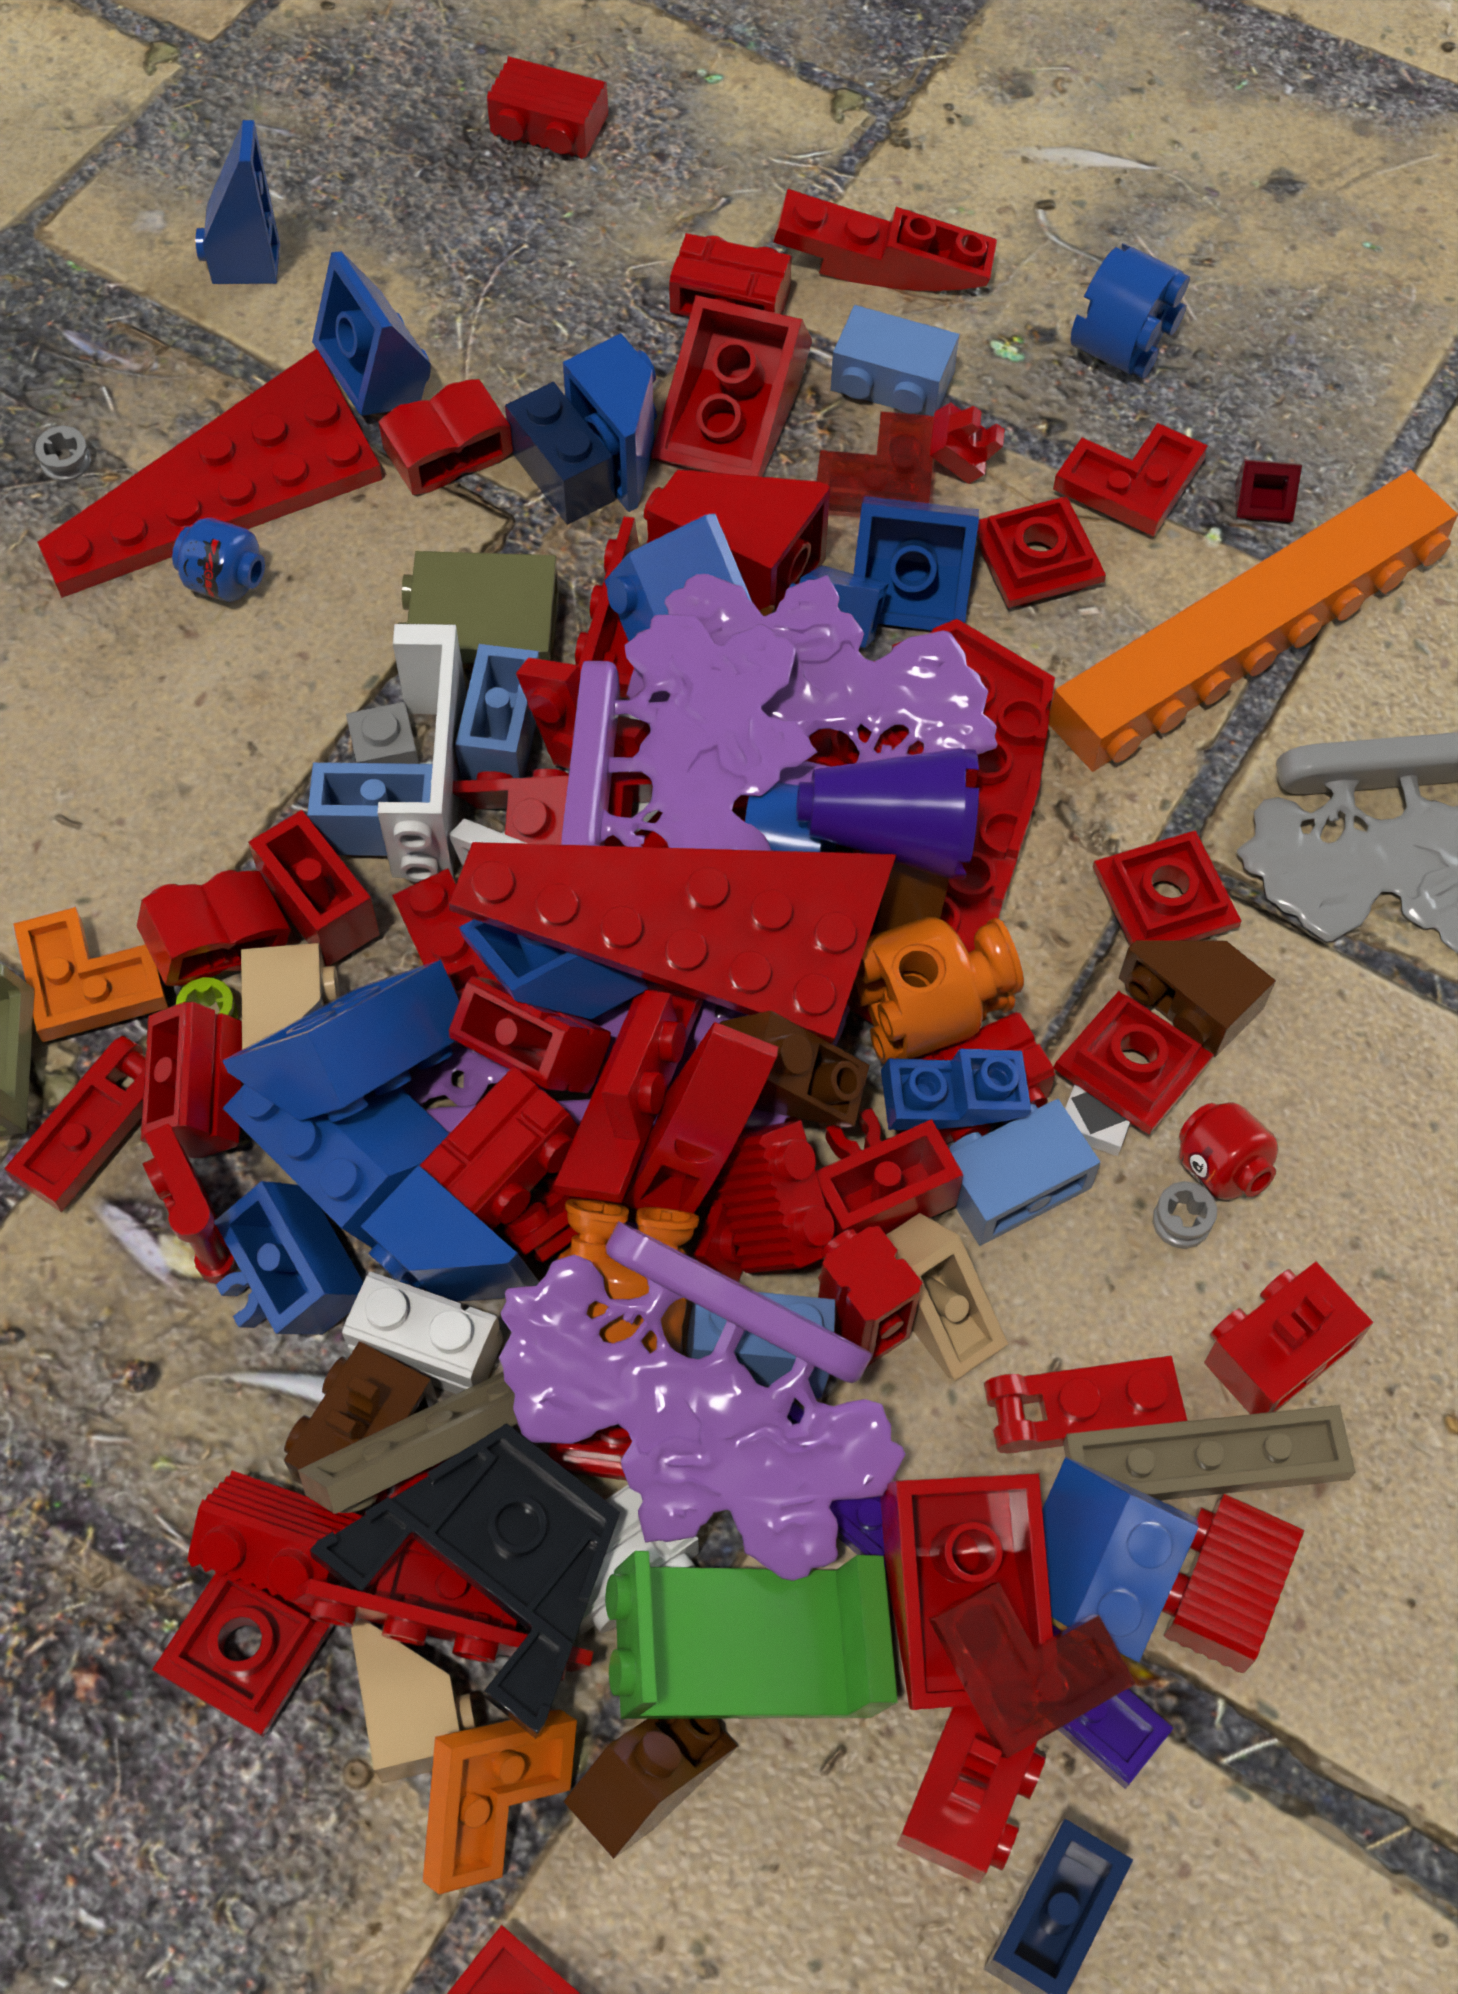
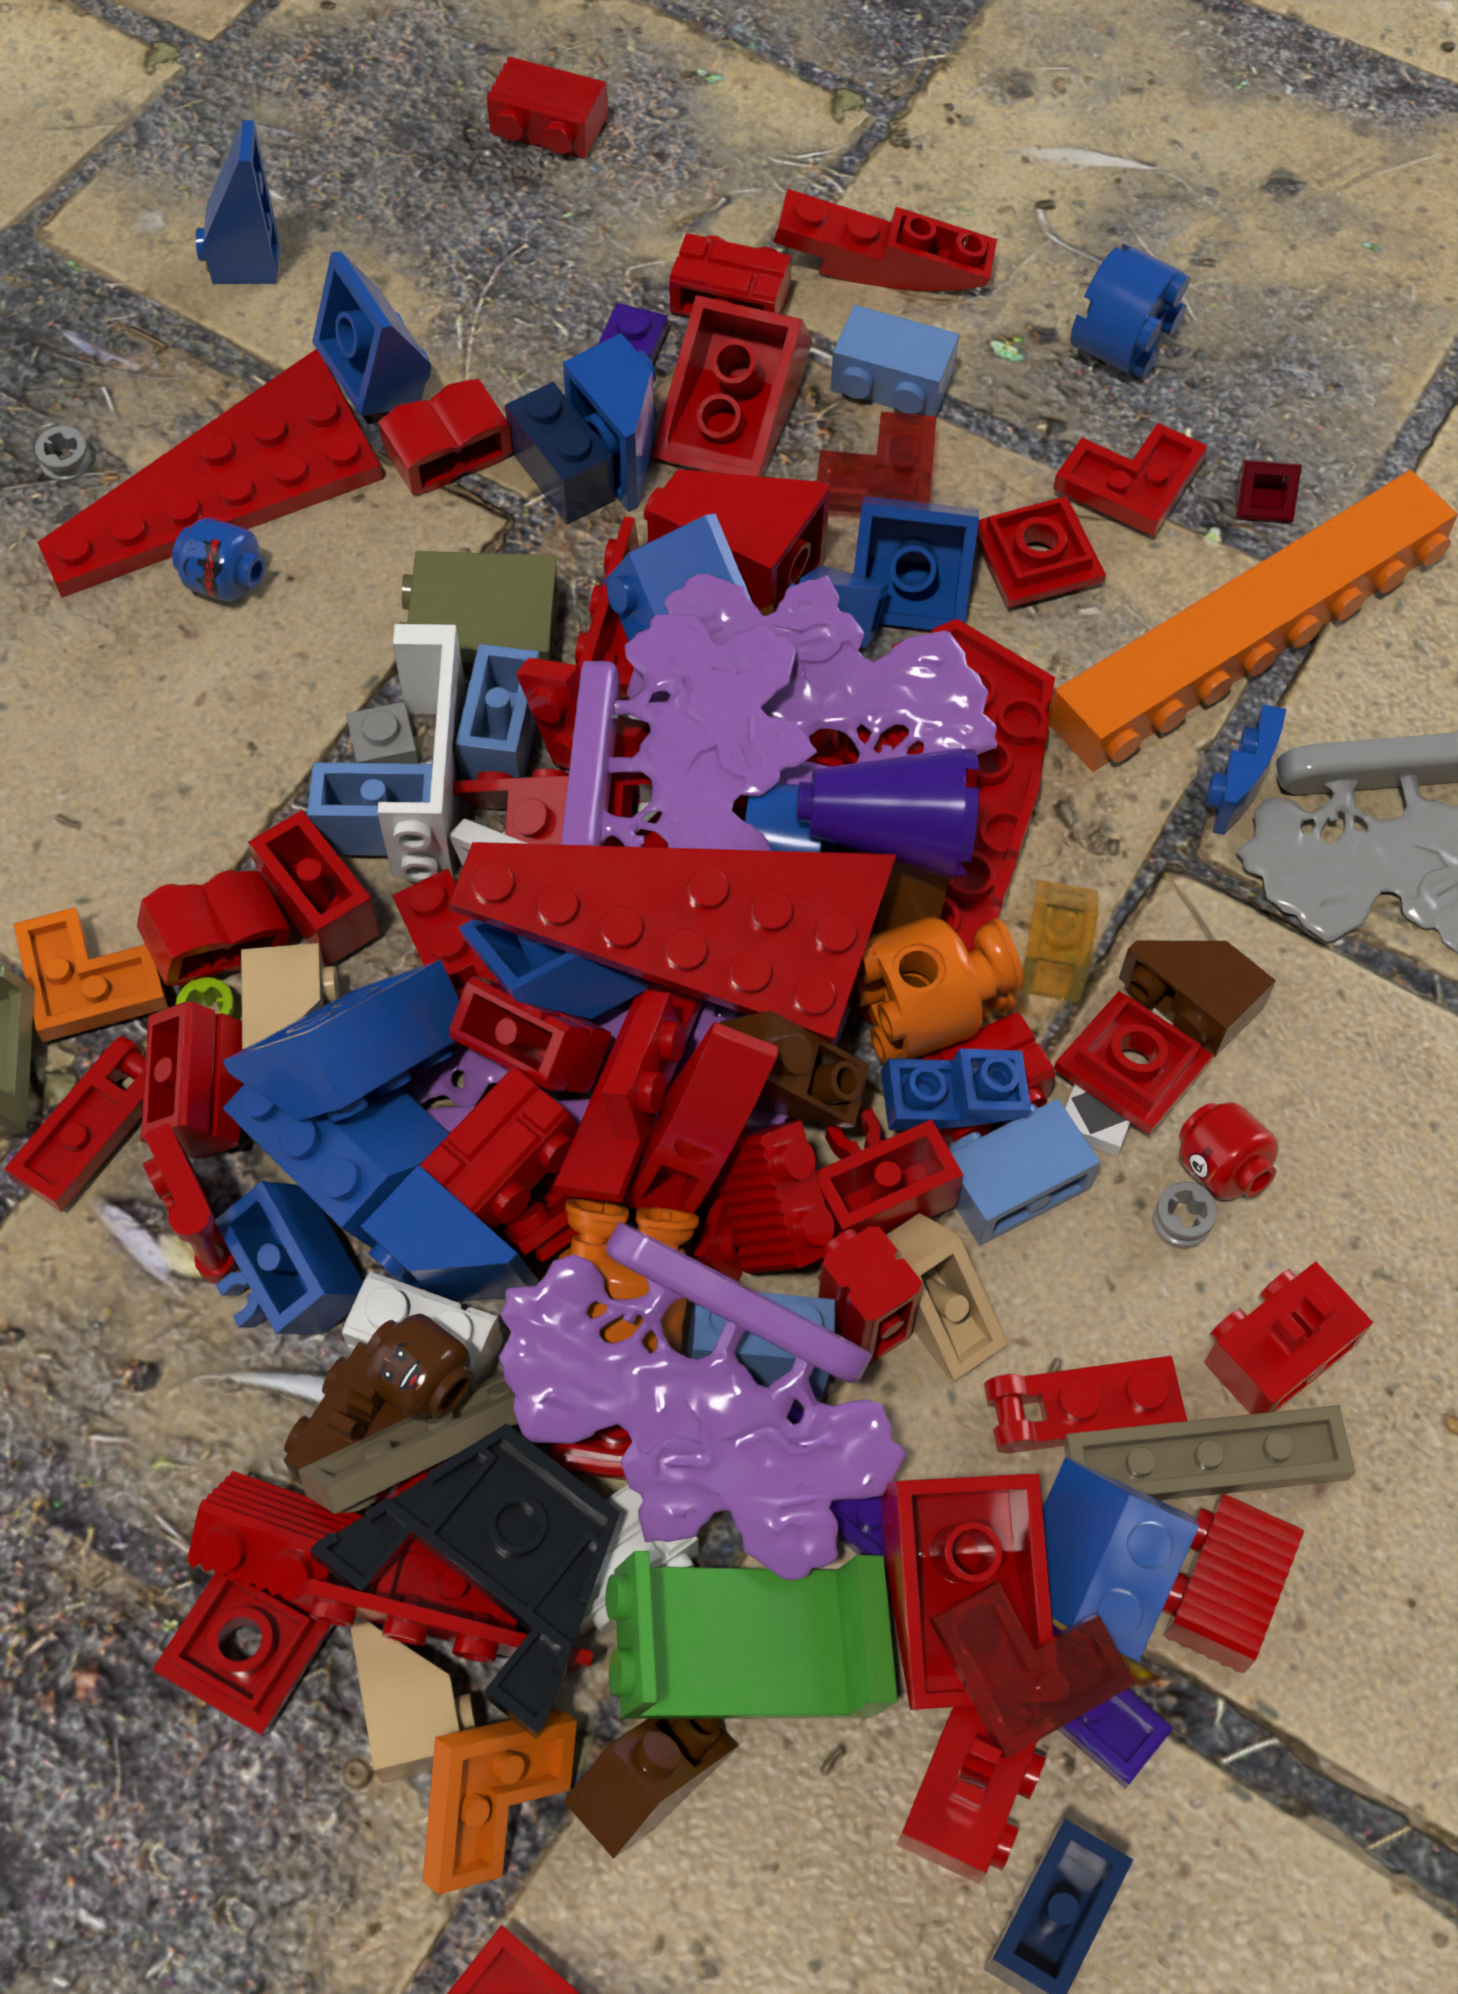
red tile [930,402,1005,484] -> none
red piece [1093,830,1242,946] -> none
none -> reddish brown head [366,1313,474,1421]
none -> dark purple plate [599,303,668,365]
none -> clear yellow slope [1021,879,1098,1003]
none -> blue slope [1205,705,1287,835]

